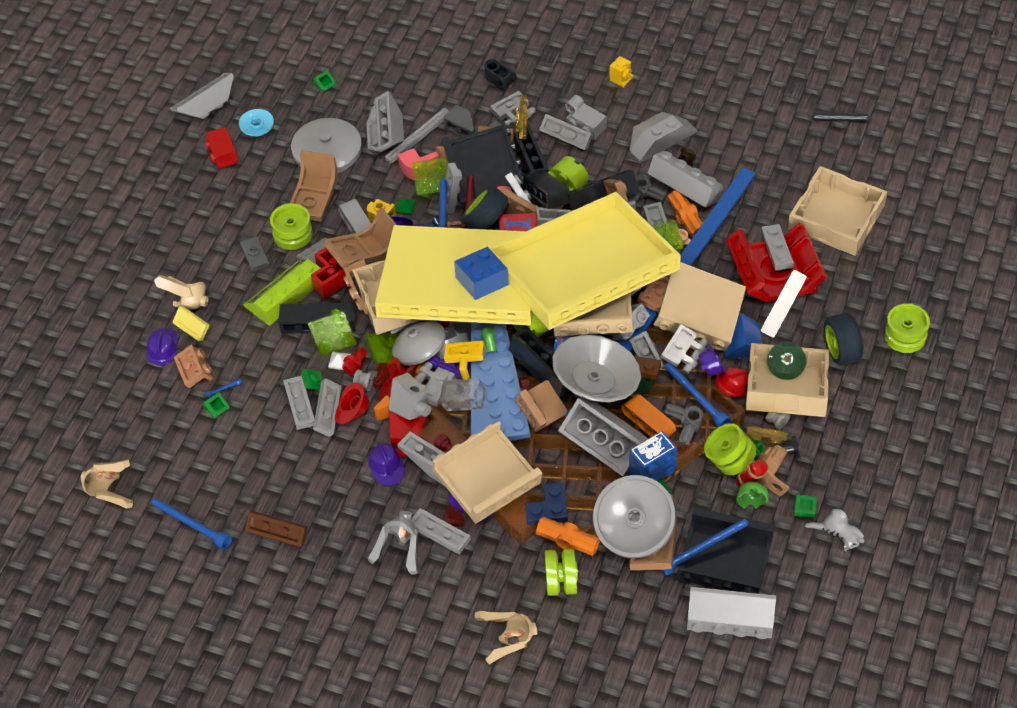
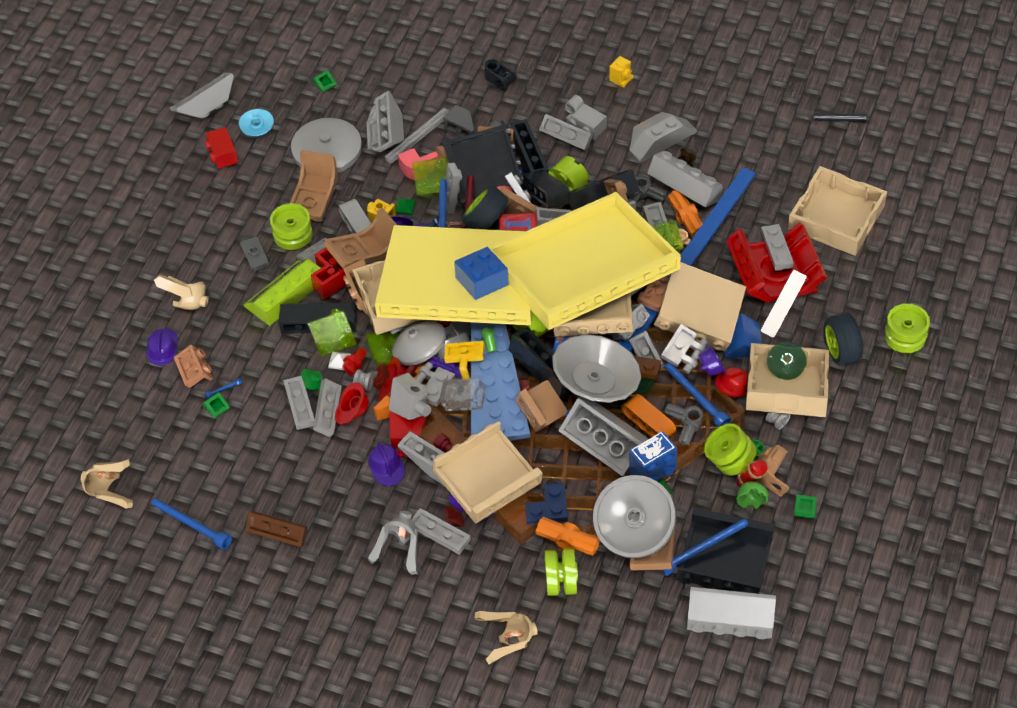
light yellow tile [172,306,209,341] -> none
light grey plate [490,91,536,127] -> none
clear yellow plate [515,95,527,139] -> none
clear yellow plate [746,425,788,444] -> none
black piece [779,435,800,458] -> none
light grey animal [805,509,865,551] -> none

